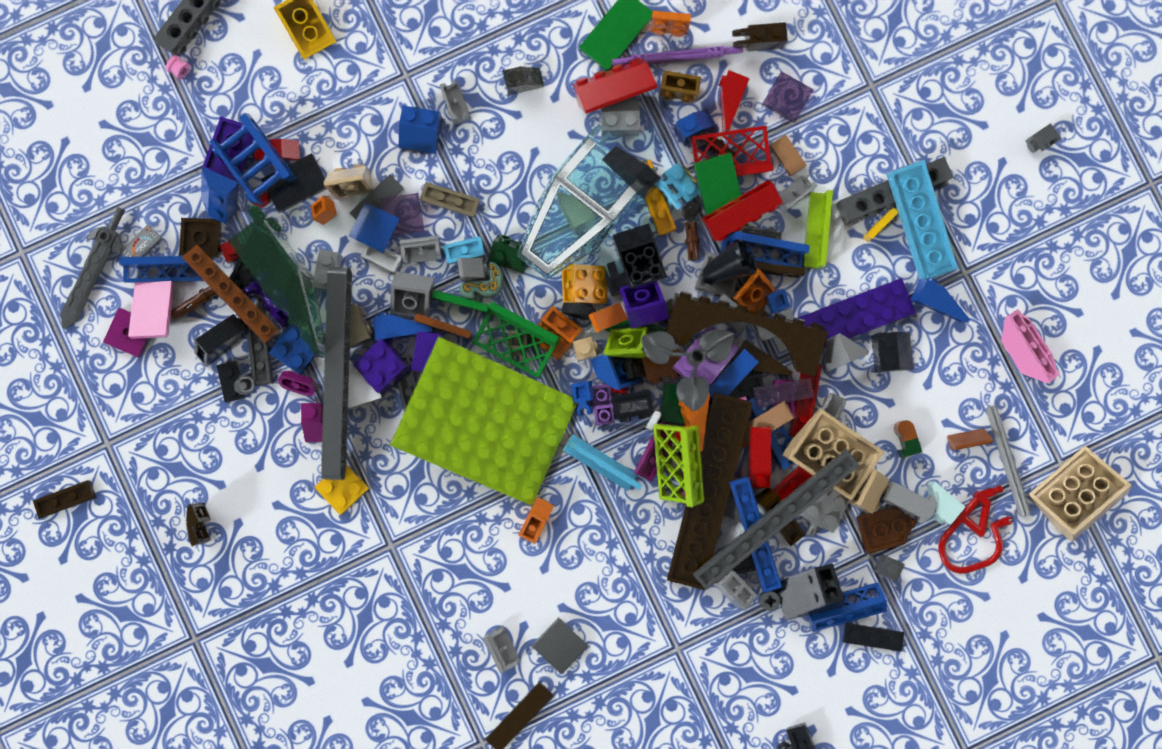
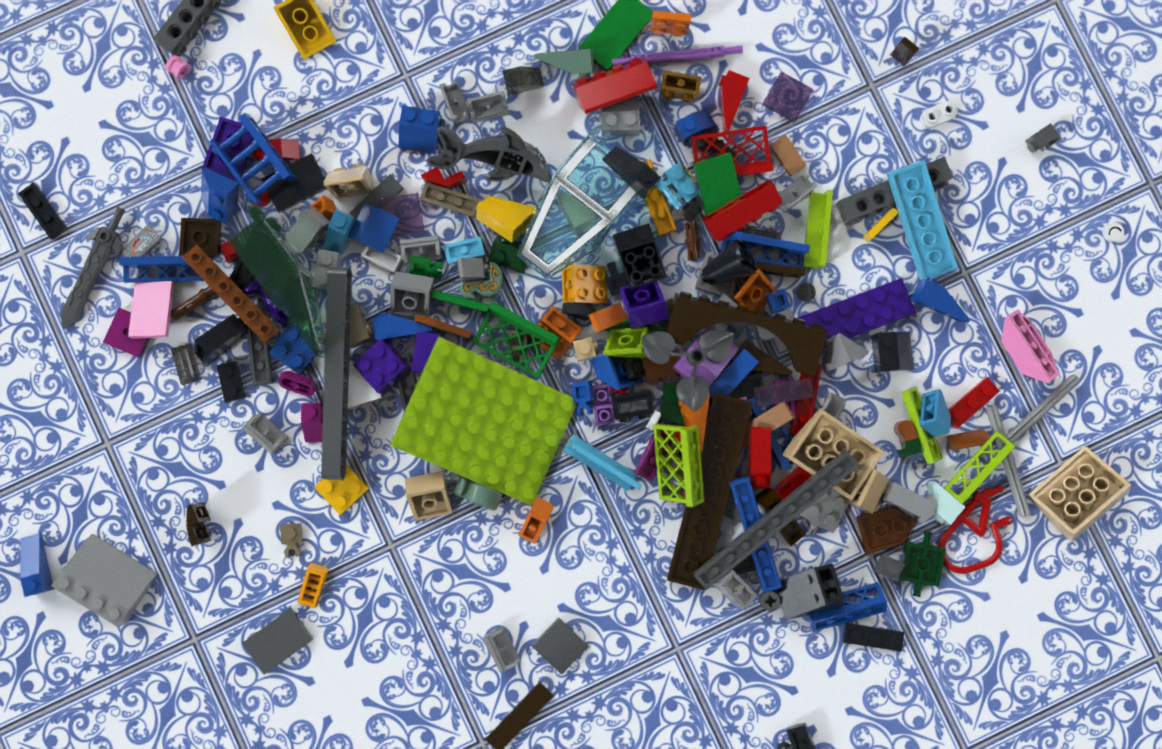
dark brown tile [33,480,96,519] -> none
dark grey tile [234,376,255,395] -> none
dark brown hinge [732,22,788,51] -> none
none -> black tile [17,183,68,240]
none -> blue slope [20,533,54,597]
none -> light grey slope [51,534,158,627]
none -> clear smoke tile [171,343,201,385]
none -> light grey hinge [242,412,289,453]
none -> dark grey tile [242,608,314,675]
none -> dark tan plate [280,523,303,558]
none -> light grey brick [285,207,330,254]
none -> light orange slope [297,563,329,608]
none -> dark azure slope [324,210,356,255]
none -> tan slope [405,471,453,521]
none -> green plate [409,255,443,278]
none -> red slope [421,168,467,190]
none -> dark grey animal [427,127,553,182]
none -> sand green animal [453,476,503,511]
none -> light grey hinge [467,91,509,123]
none -> yellow slope [476,196,537,243]
none -> sand green slope [534,48,595,77]
none -> clear smoke plate [796,283,816,302]
none -> dark brown tile [890,37,919,66]
none -> dark green plate [899,531,946,597]
none -> lime plate [902,386,943,464]
none -> white plate [919,101,958,129]
none -> dark azure slope [920,389,951,437]
none -> lime fence [944,431,1015,504]
none -> red plate [948,377,1000,429]
none -> light grey axle [1006,374,1080,443]
none -> white tile [1102,222,1124,242]

